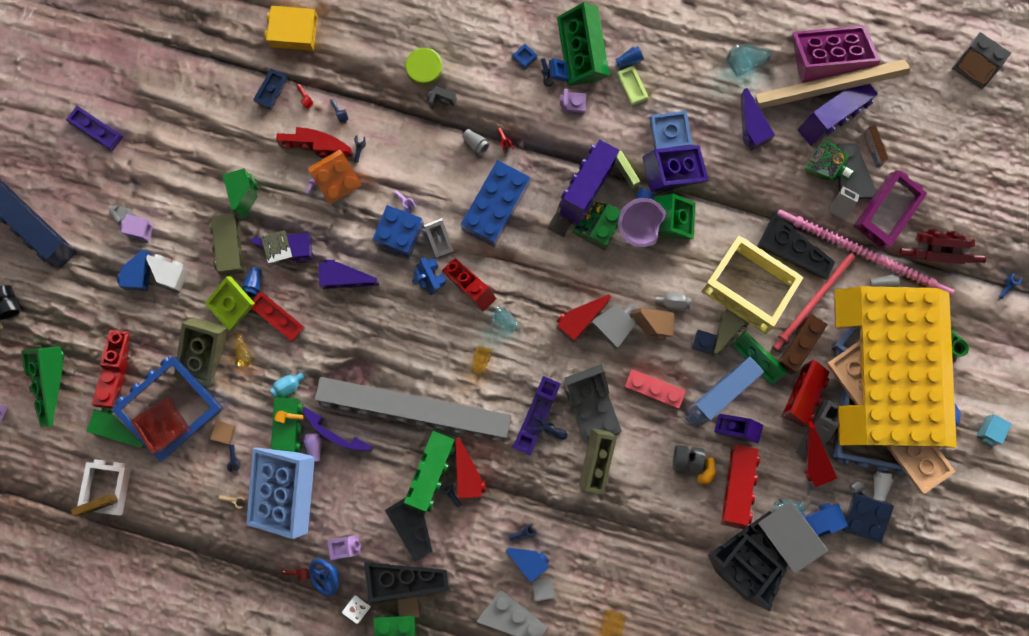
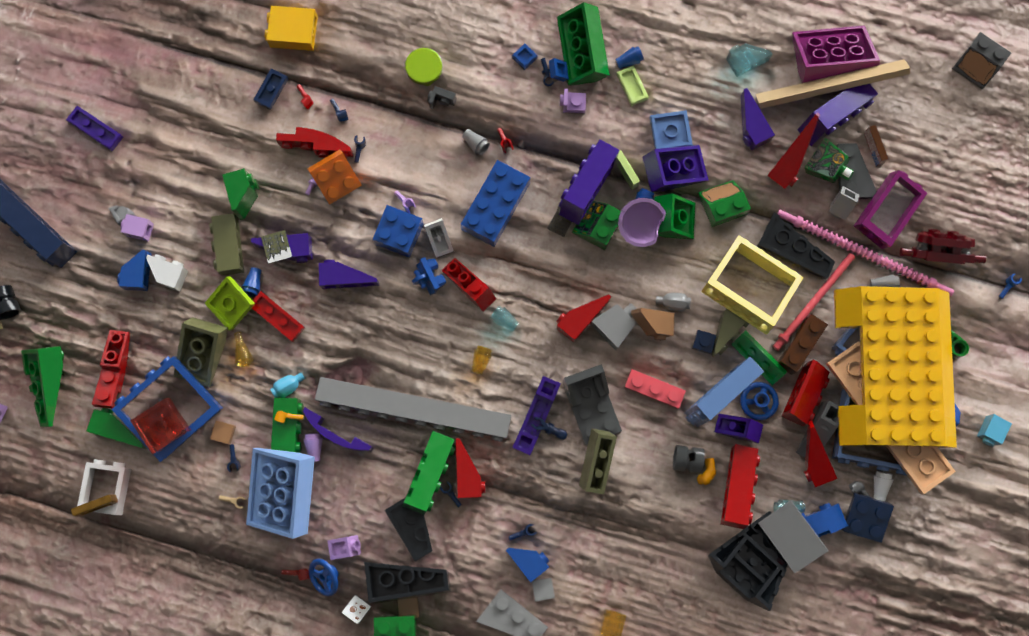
none -> green slope [698,180,751,227]
none -> blue piece [740,382,779,420]
none -> red slope [767,113,820,189]

